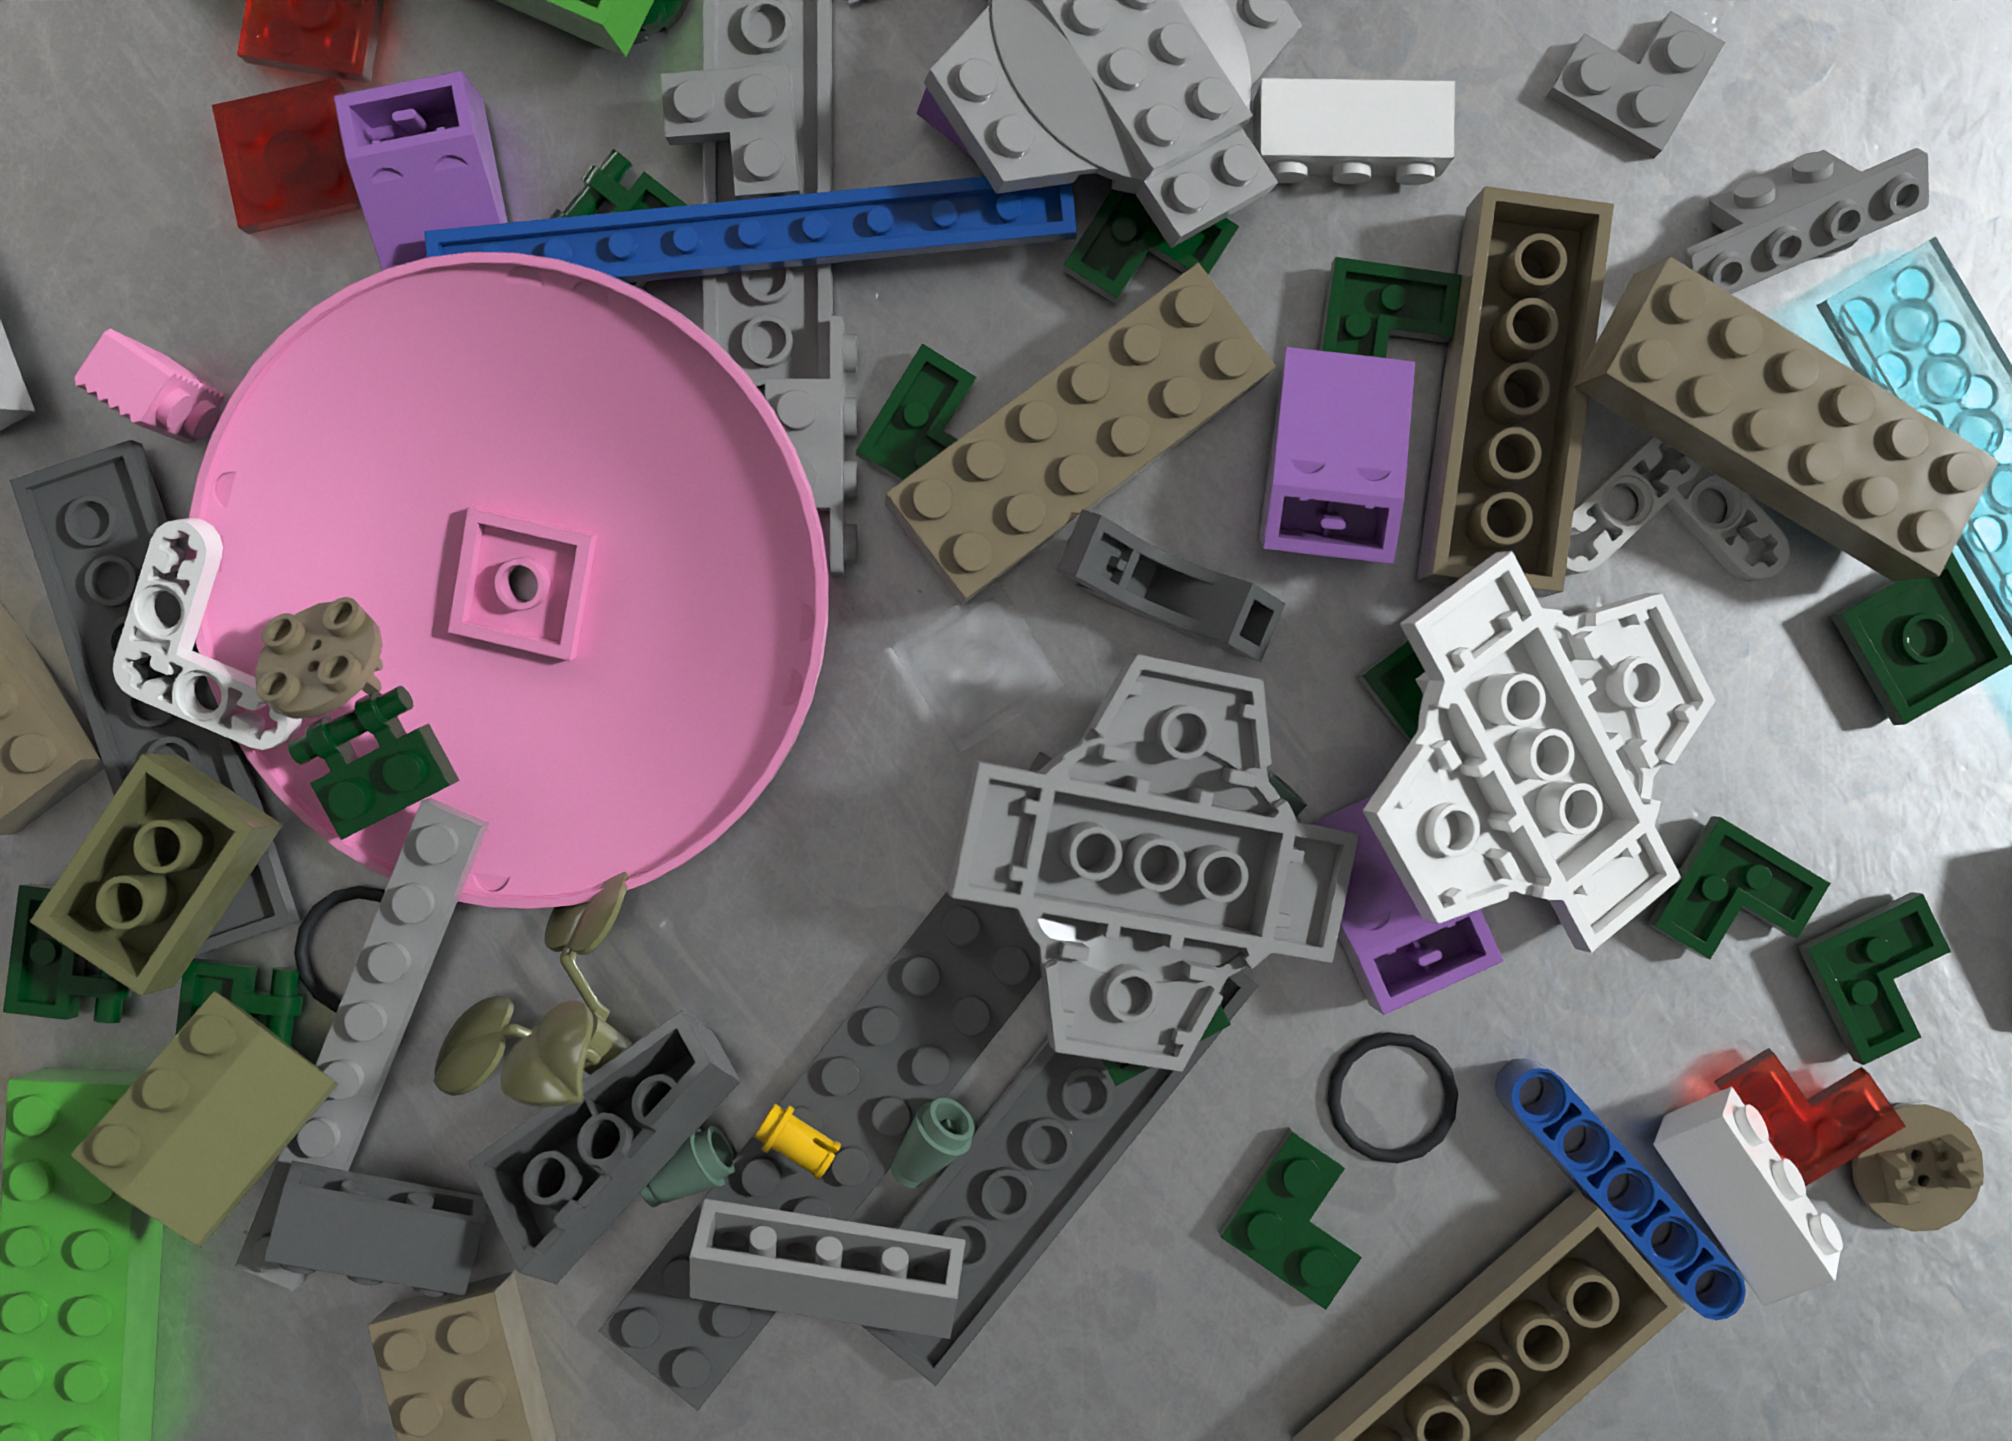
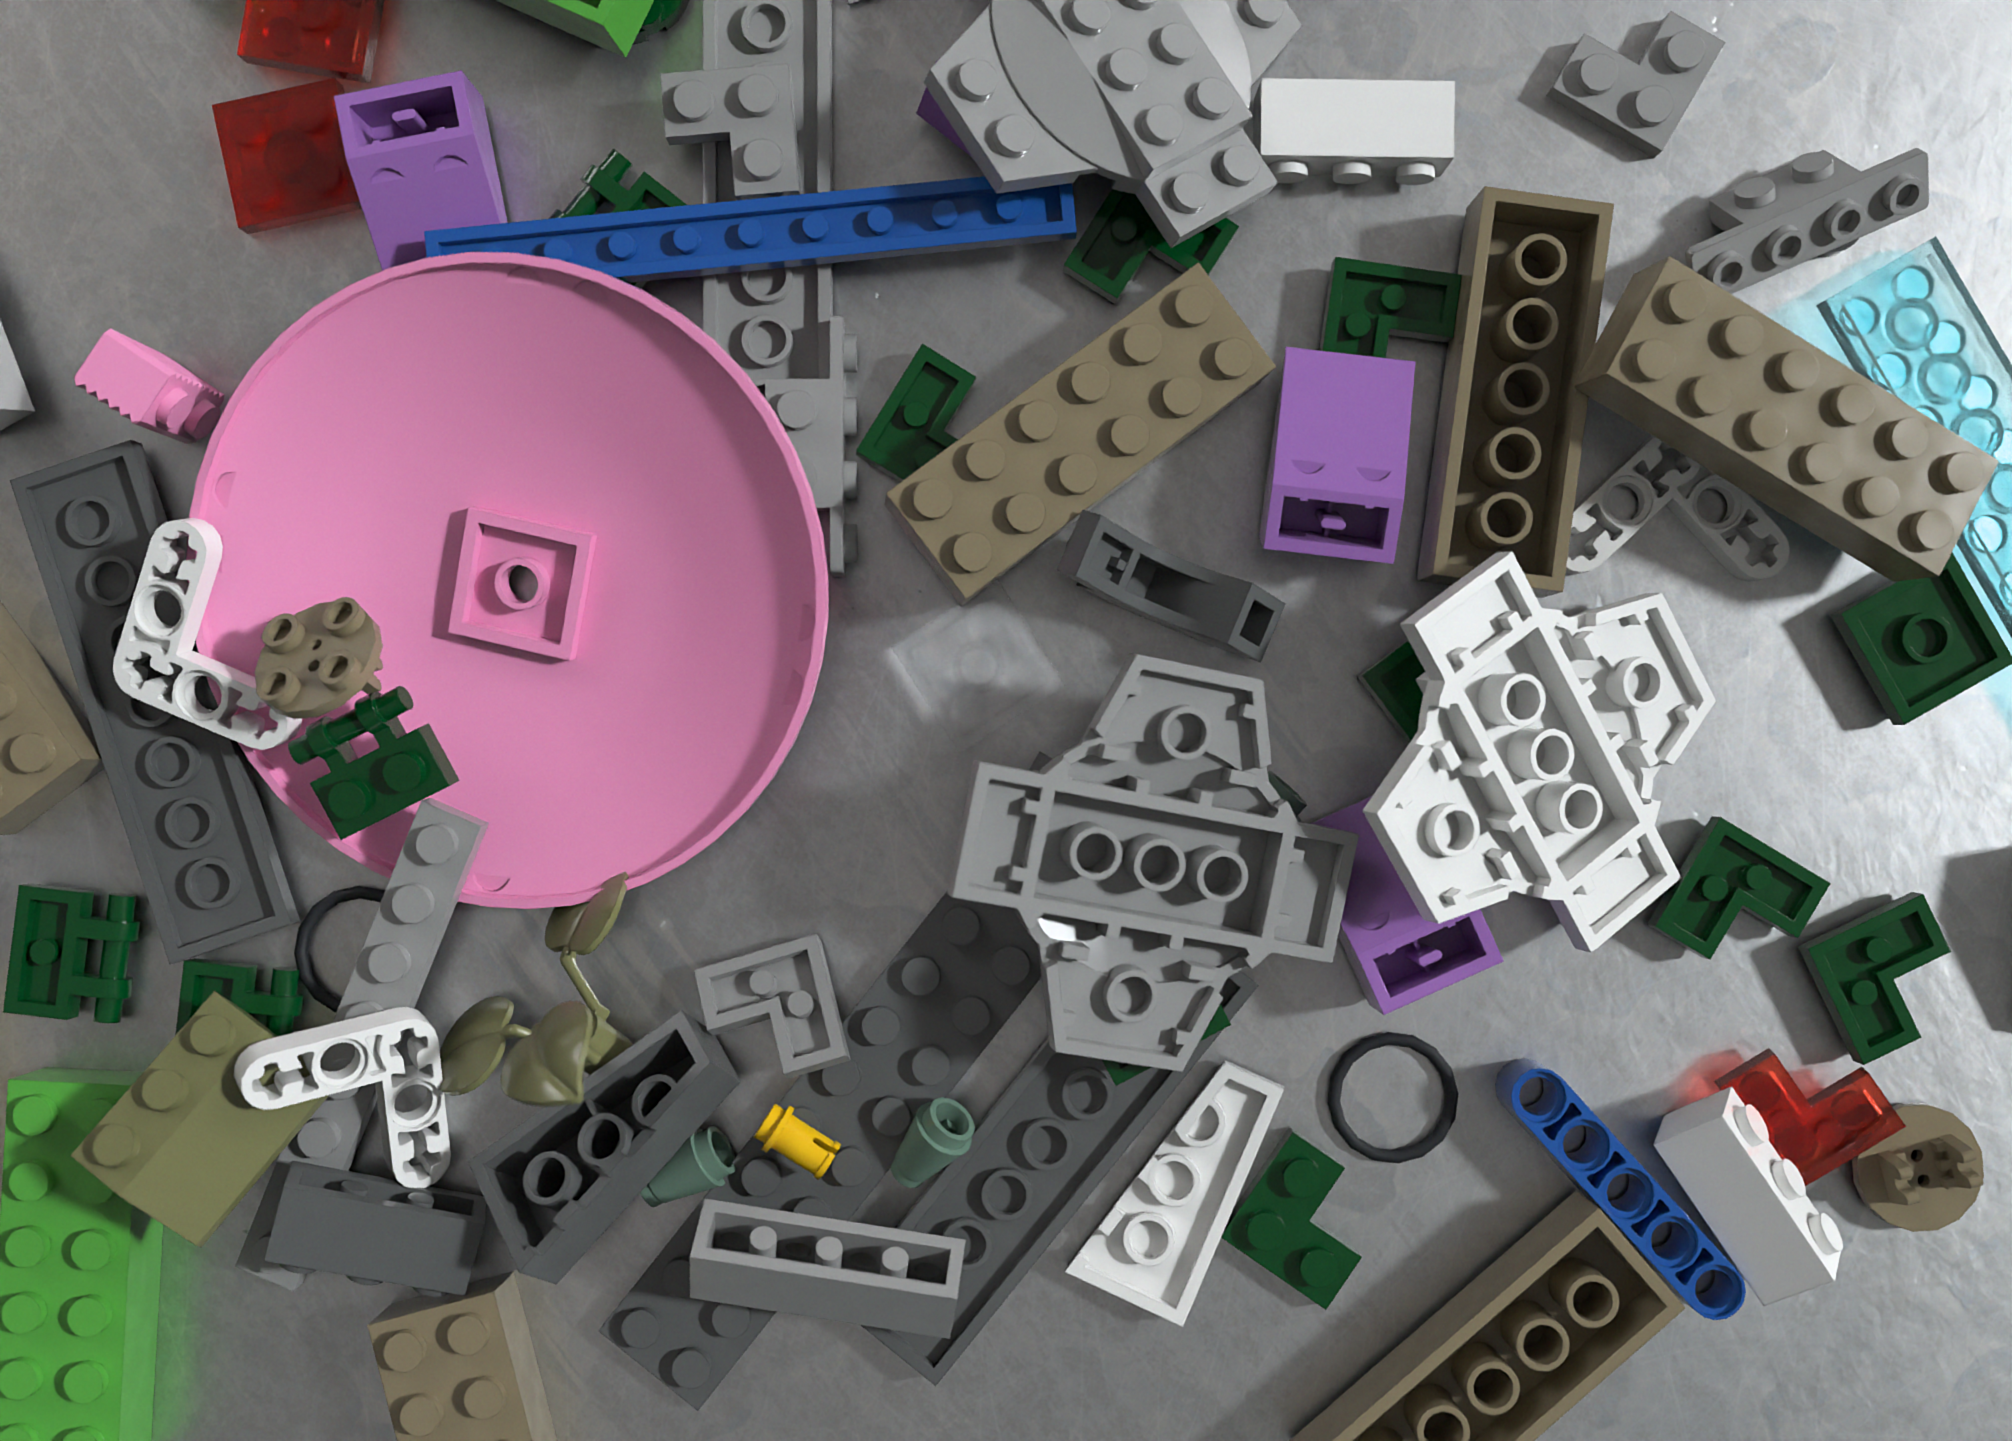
olive brick [30,754,283,996] -> none
none -> white beam [234,1007,451,1188]
none -> light grey plate [694,934,851,1079]
none -> white wing [1065,1060,1284,1327]

